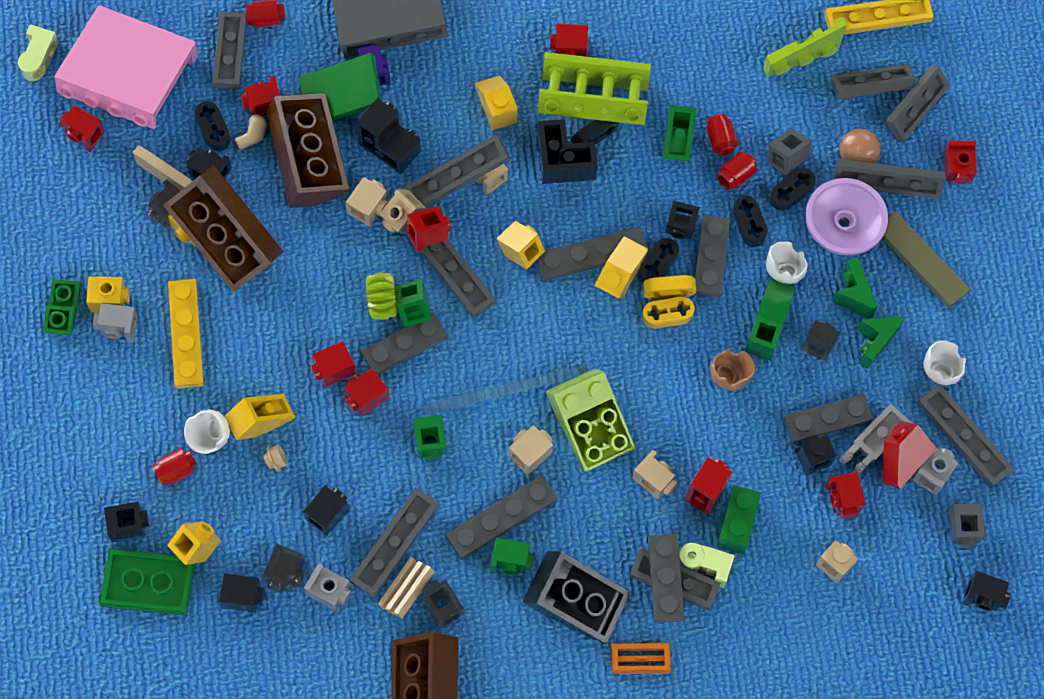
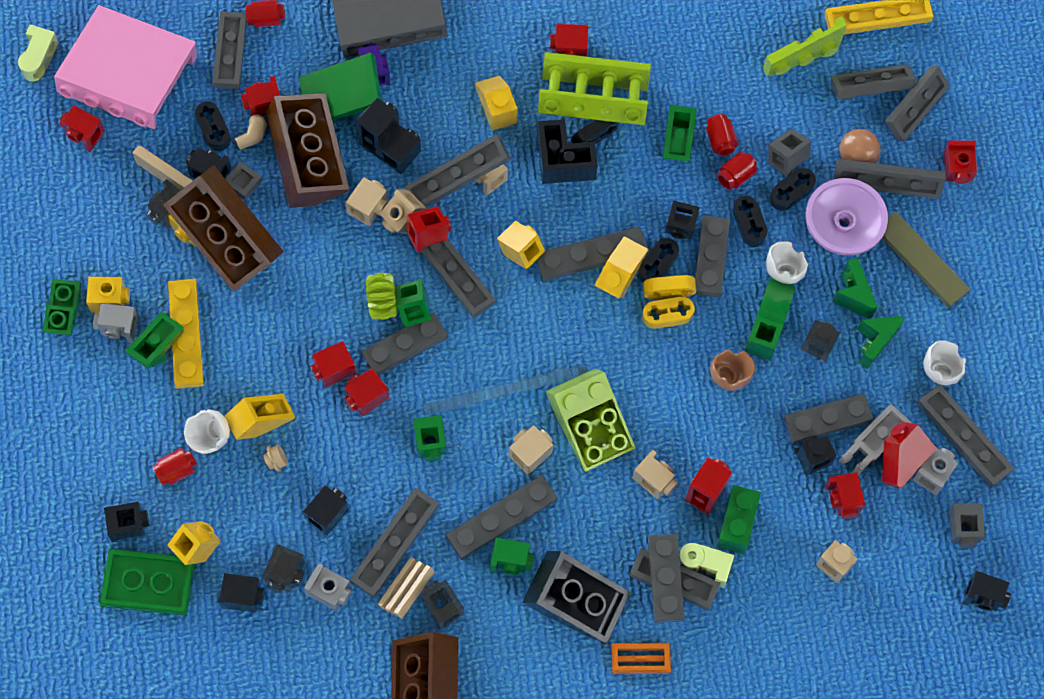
none -> green slope [125,312,184,369]
none -> dark grey plate [226,161,263,201]

